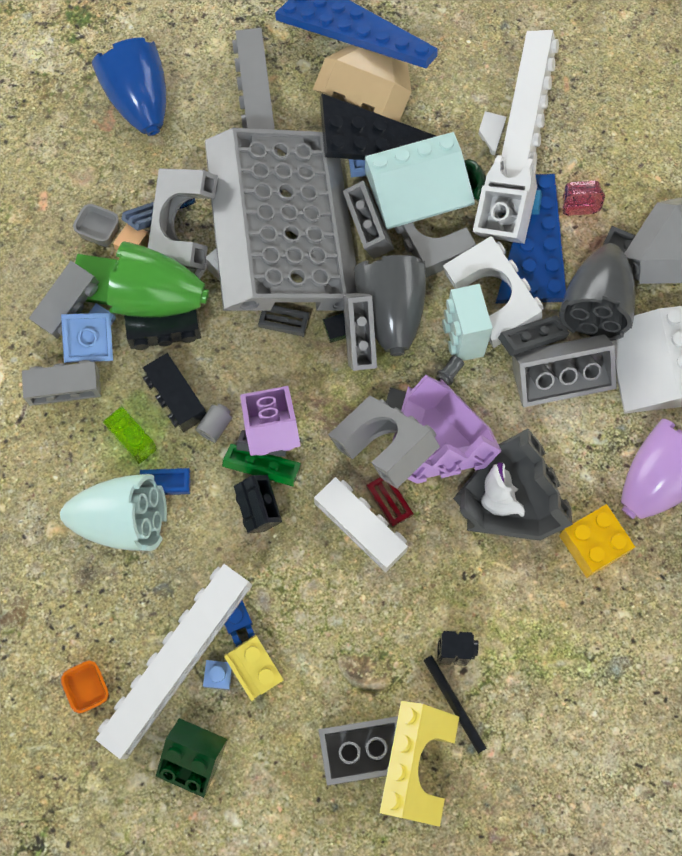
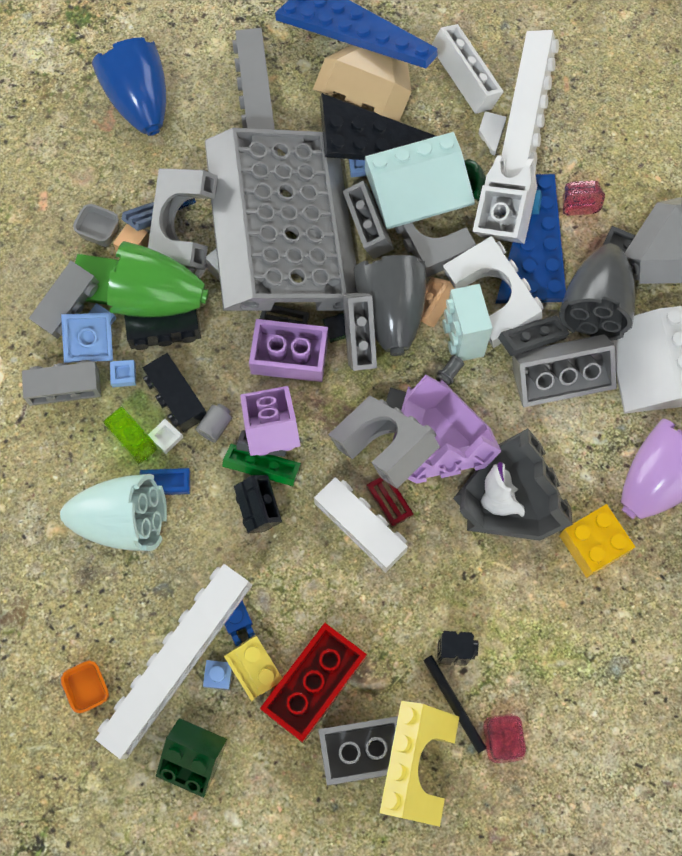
none -> light blue plate [110,360,136,388]
none -> white plate [147,419,183,454]
none -> lavender brick [249,319,328,382]
none -> red brick [260,623,367,744]
none -> light nougat slope [421,277,455,327]
none -> white brick [432,24,504,114]
none -> clear pink piece [483,714,526,763]

